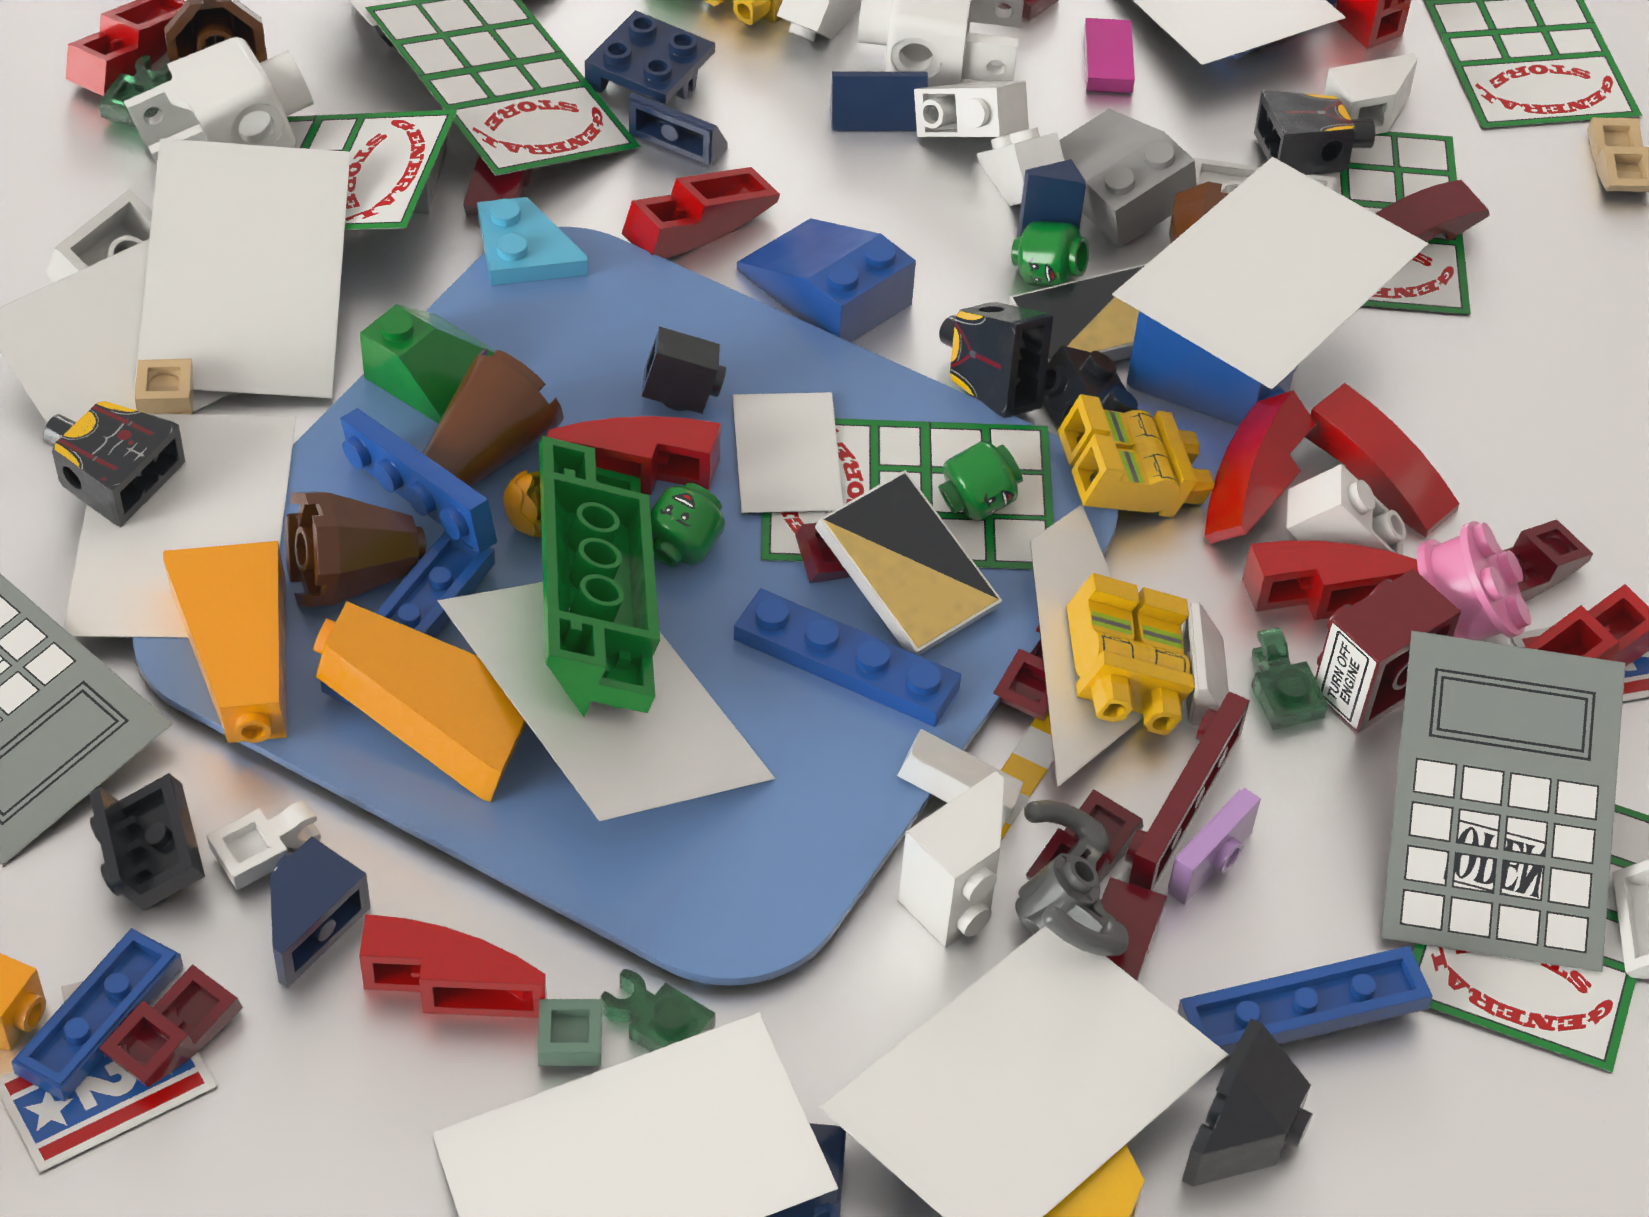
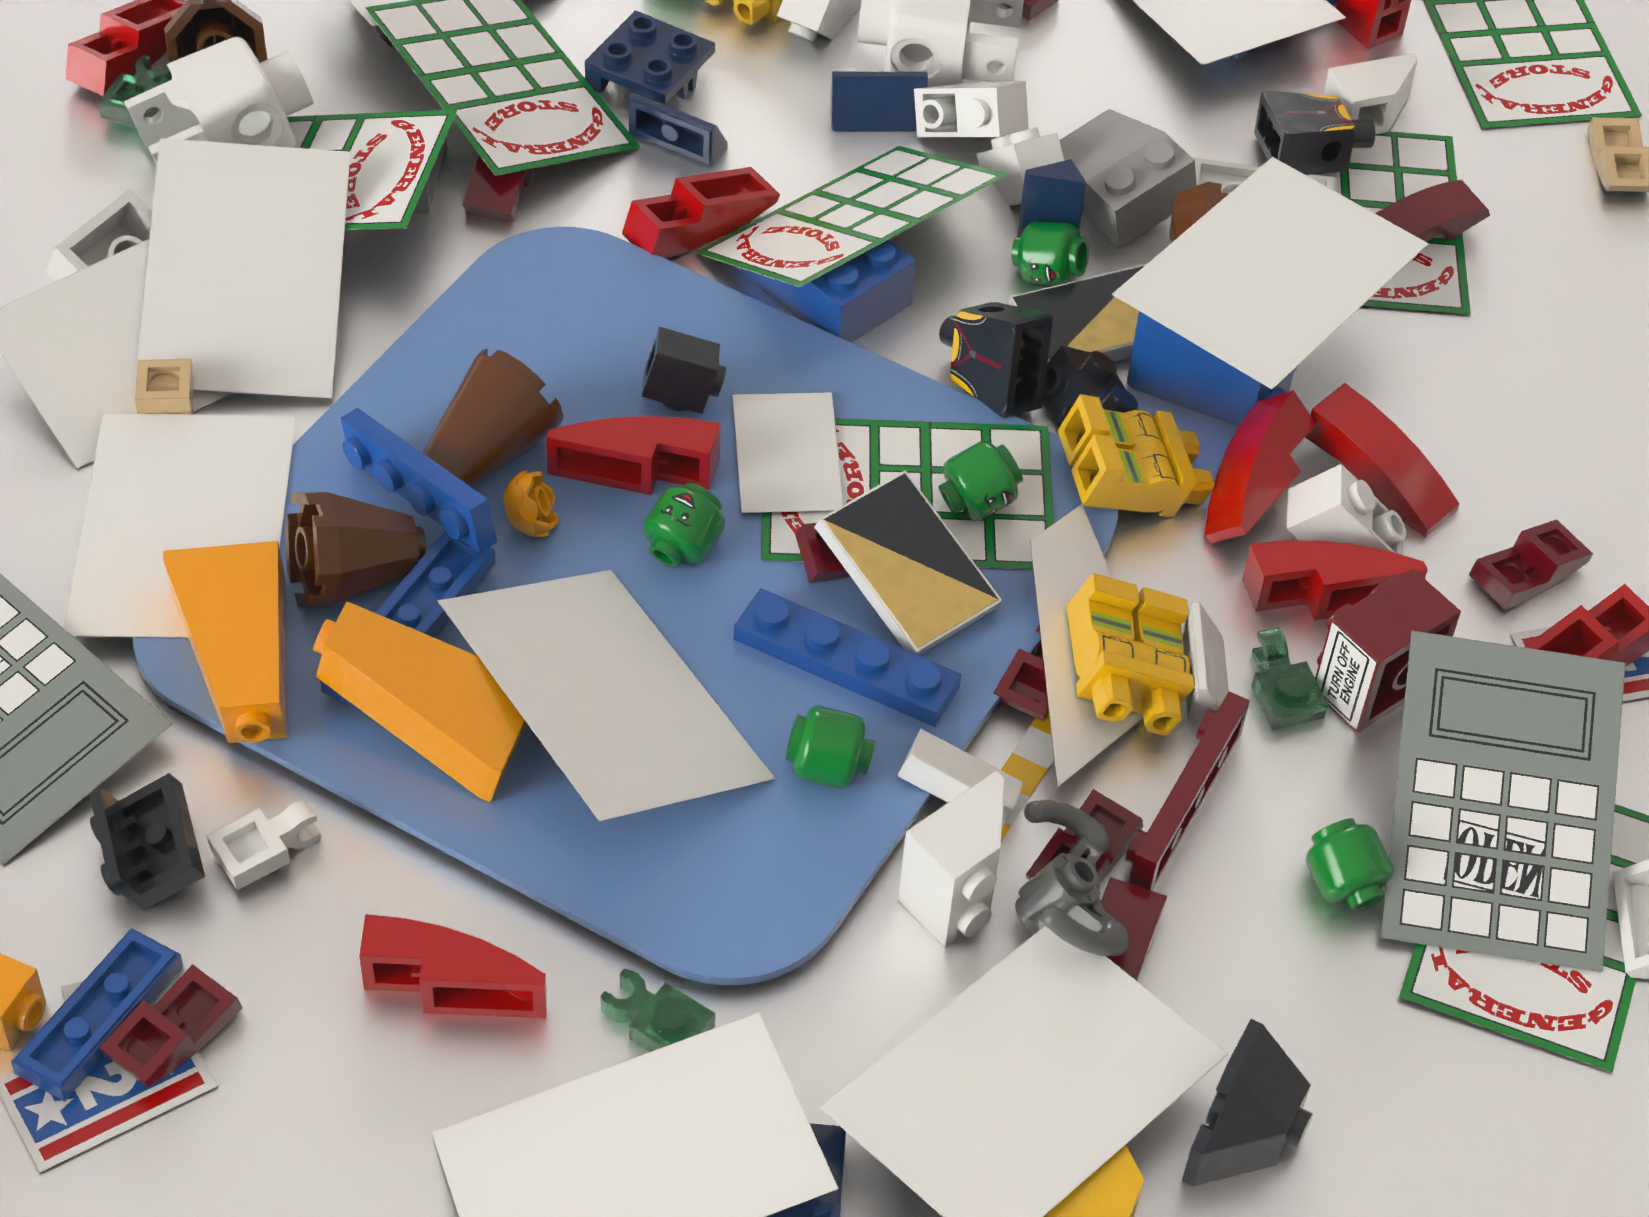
black torso [43,401,185,527] -> none
dark blue slope [270,836,371,988] -> none
green slope [360,304,496,423] -> none
medium azure wing [477,197,588,286] -> none
sand green plate [538,999,602,1066] -> none
green slope [539,436,660,717] -> none
dark pink tile [1084,18,1135,93] -> none
lavender plate [1168,788,1261,905] -> none
blue plate [1178,946,1433,1057] -> none
bright pink wheel [1417,521,1531,641] -> none
none -> white sticker [695,146,1009,287]
none -> green head [785,705,875,789]
none -> green head [1305,818,1394,911]

